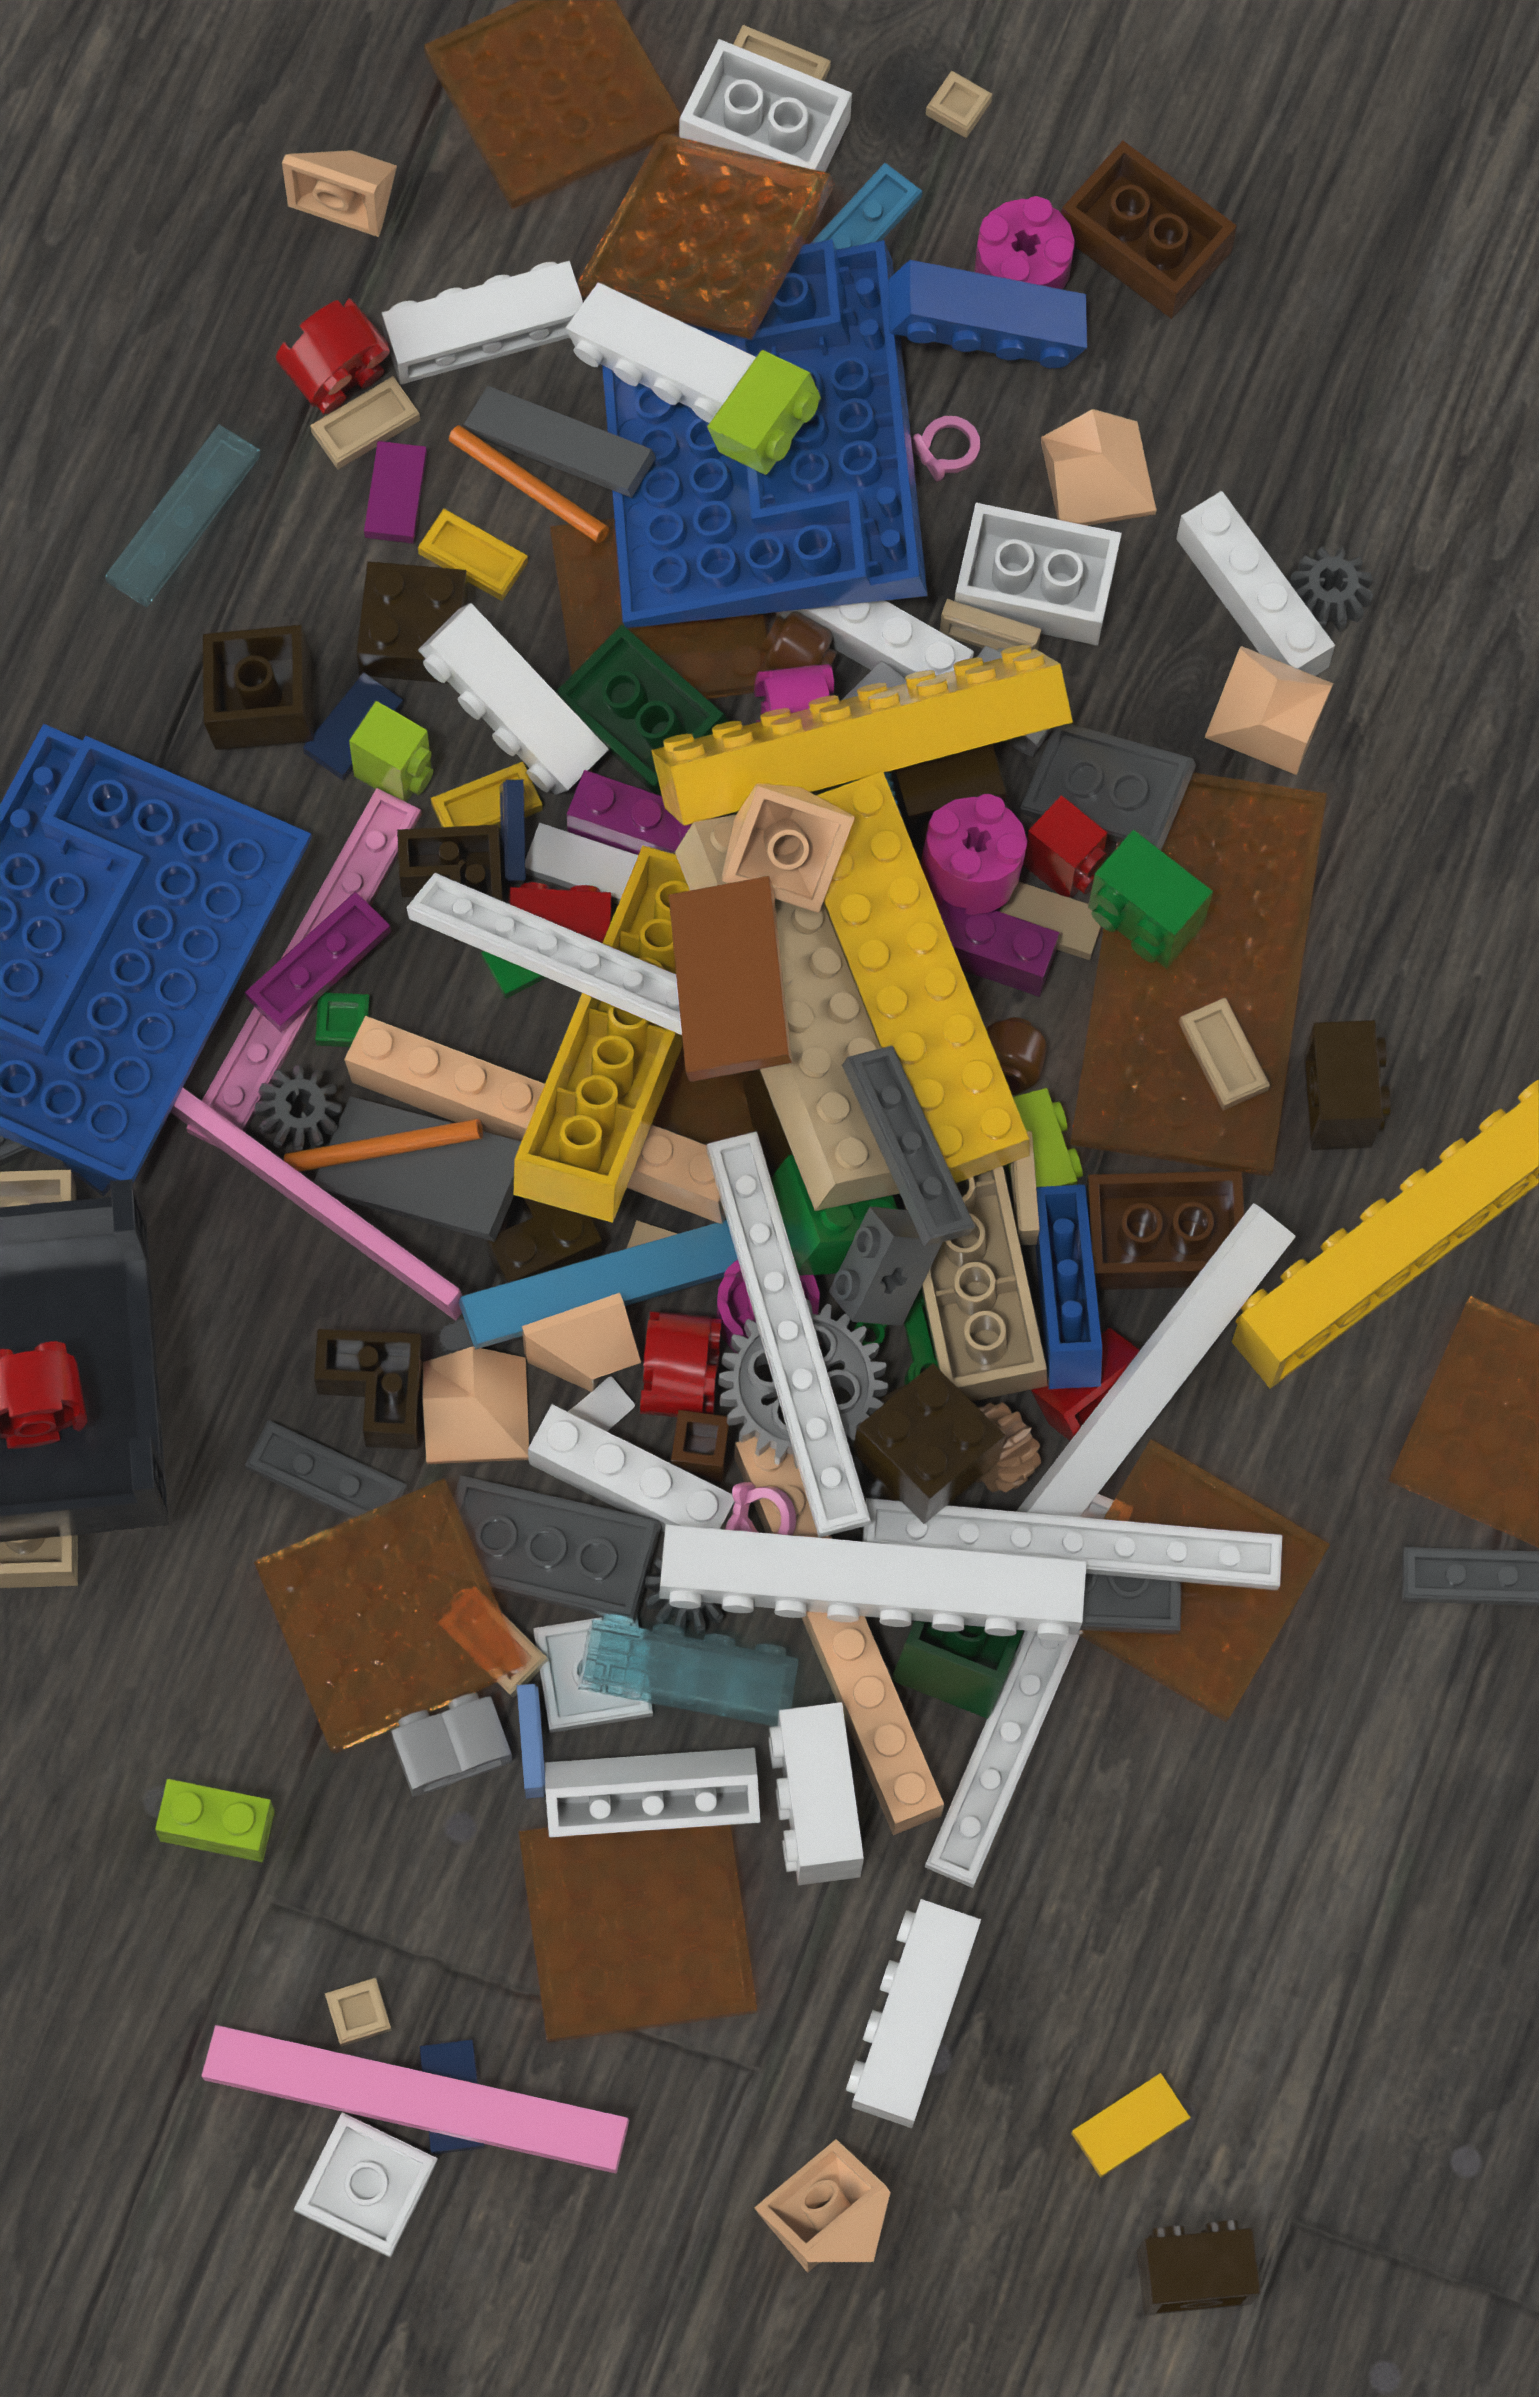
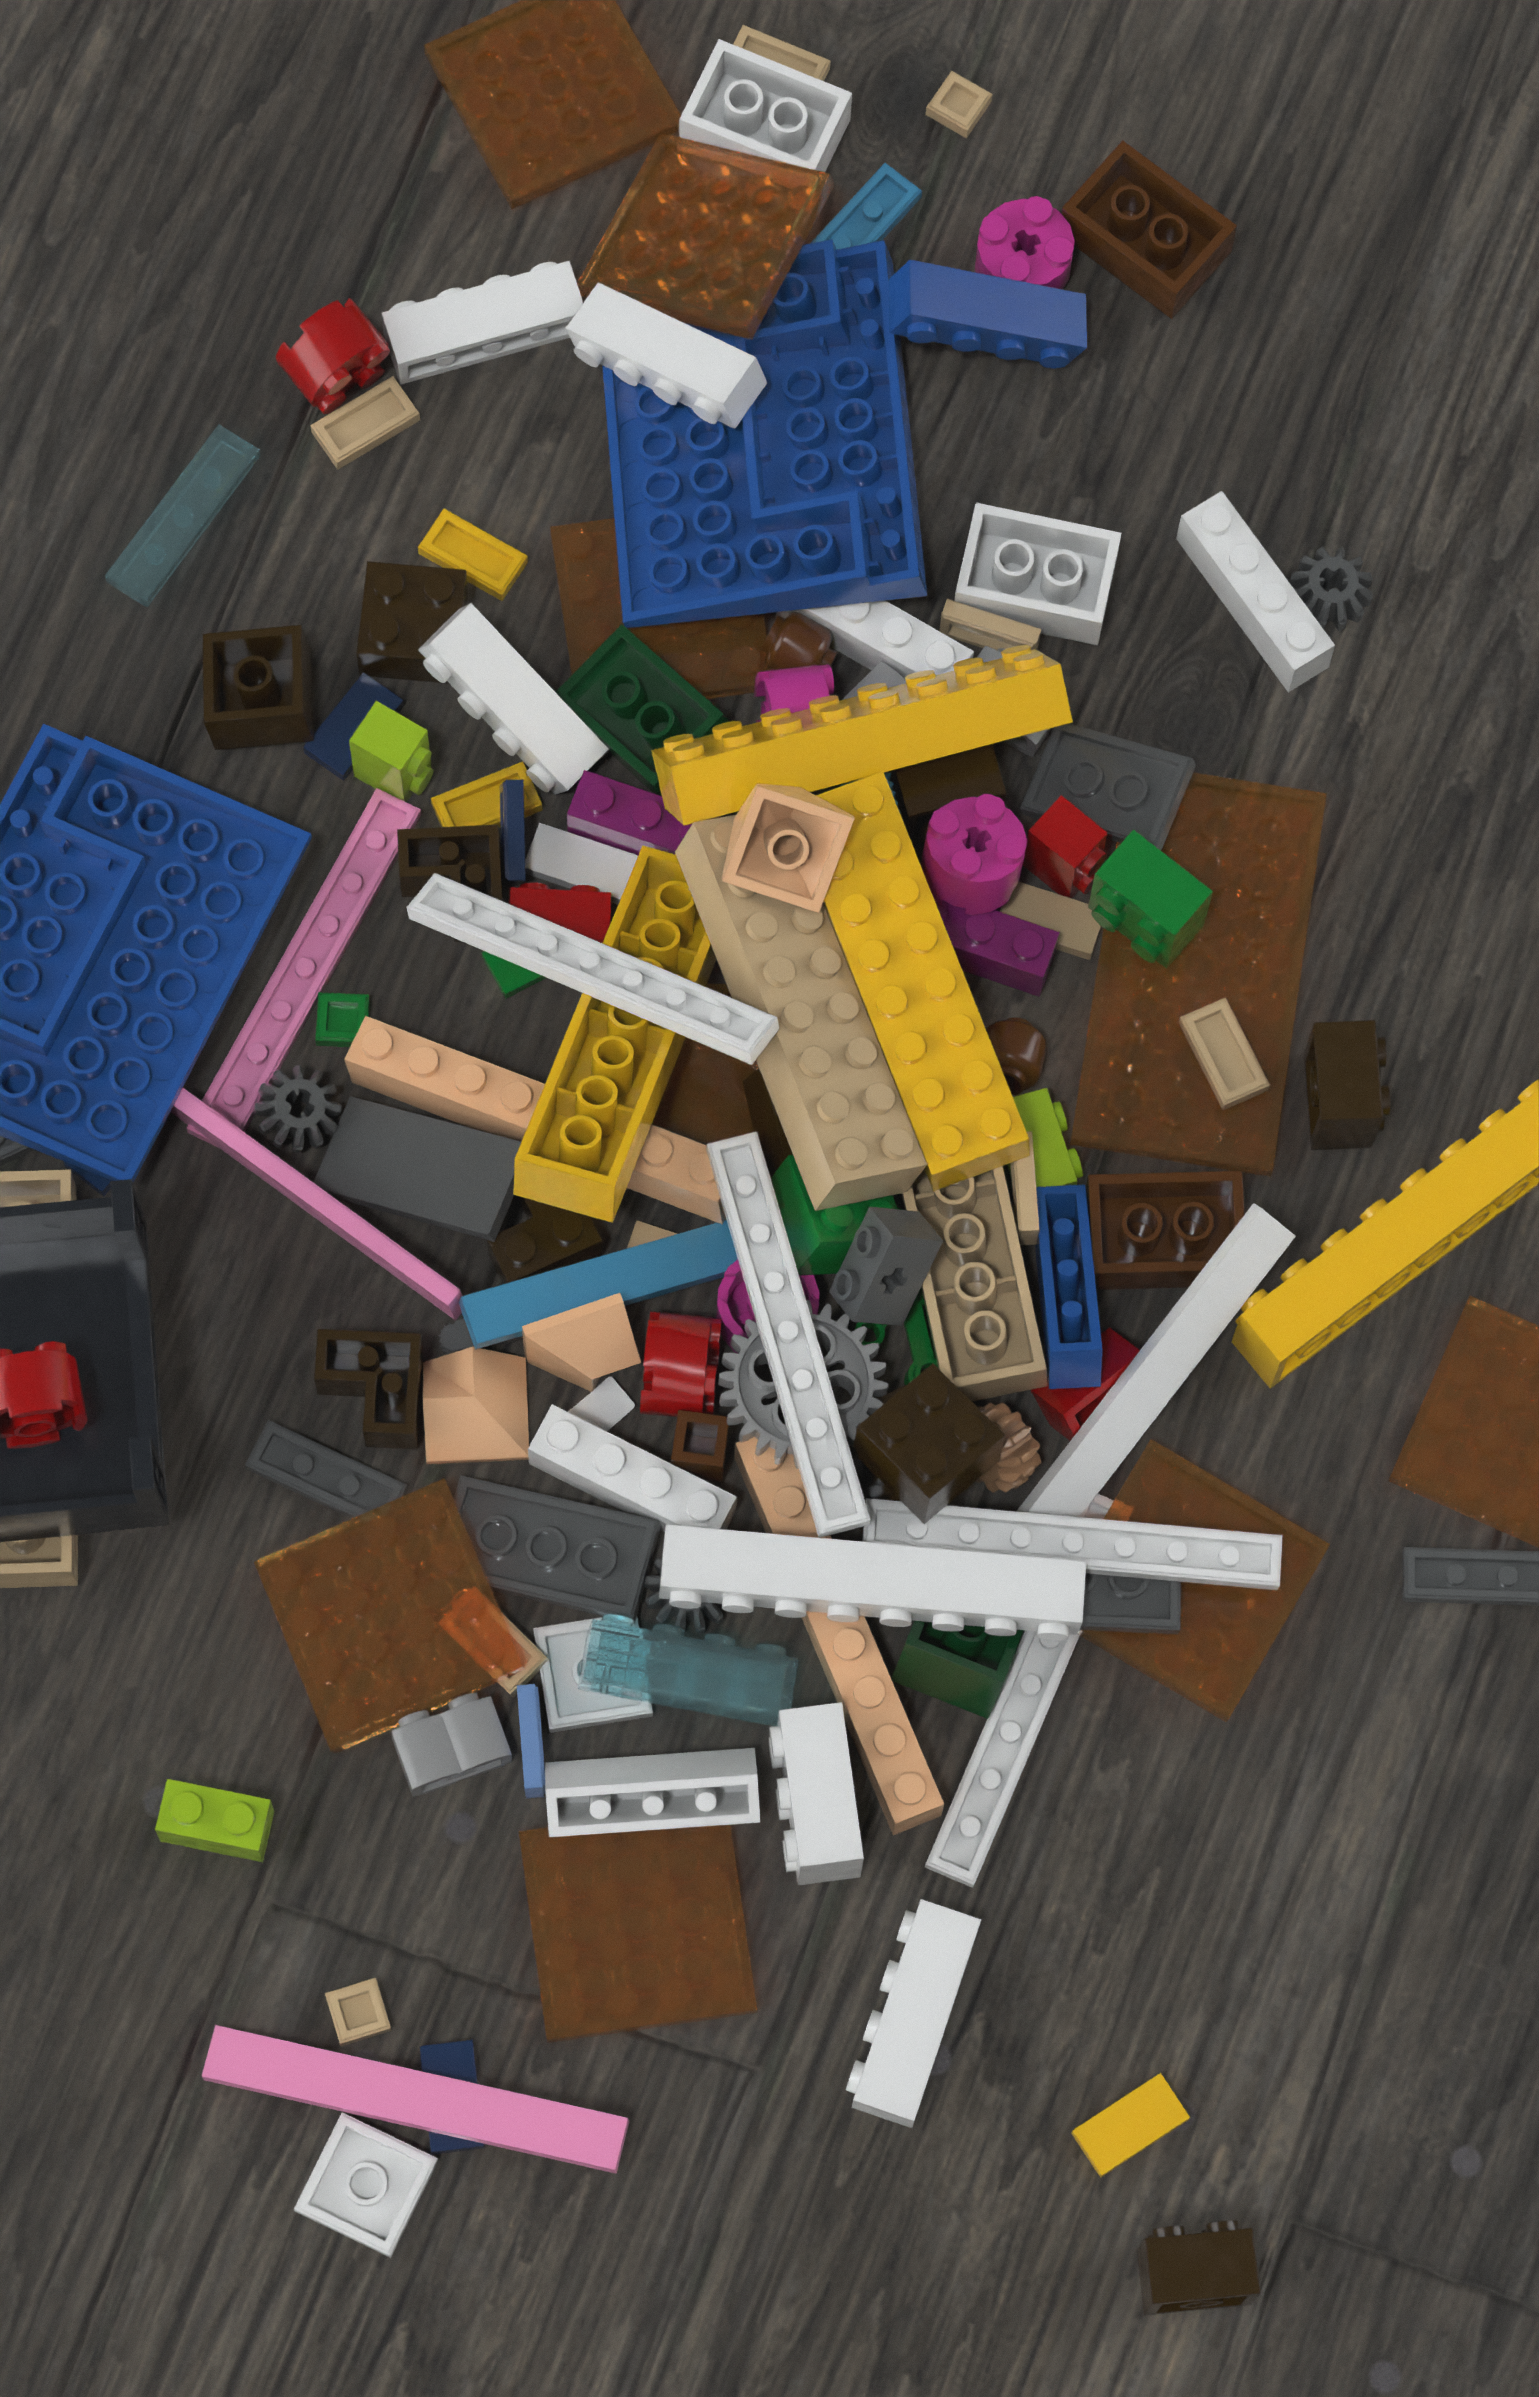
magenta plate [245,892,391,1033] -> none
light nougat slope [282,150,397,237] -> none
orange piece [284,1119,483,1172] -> none
magenta tile [364,441,427,544] -> none
orange piece [449,425,609,543] -> none
dark grey tile [464,386,656,498] -> none
dark orange tile [668,876,792,1082] -> none
lime brick [707,350,821,475] -> none
bright pink piece [725,1482,796,1535] -> none
light nougat slope [754,2139,890,2273] -> none
dark grey tile [842,1046,975,1247] -> none
bright pink piece [911,416,980,482] -> none
light nougat slope [1041,409,1156,526] -> none
light nougat slope [1205,646,1334,775] -> none

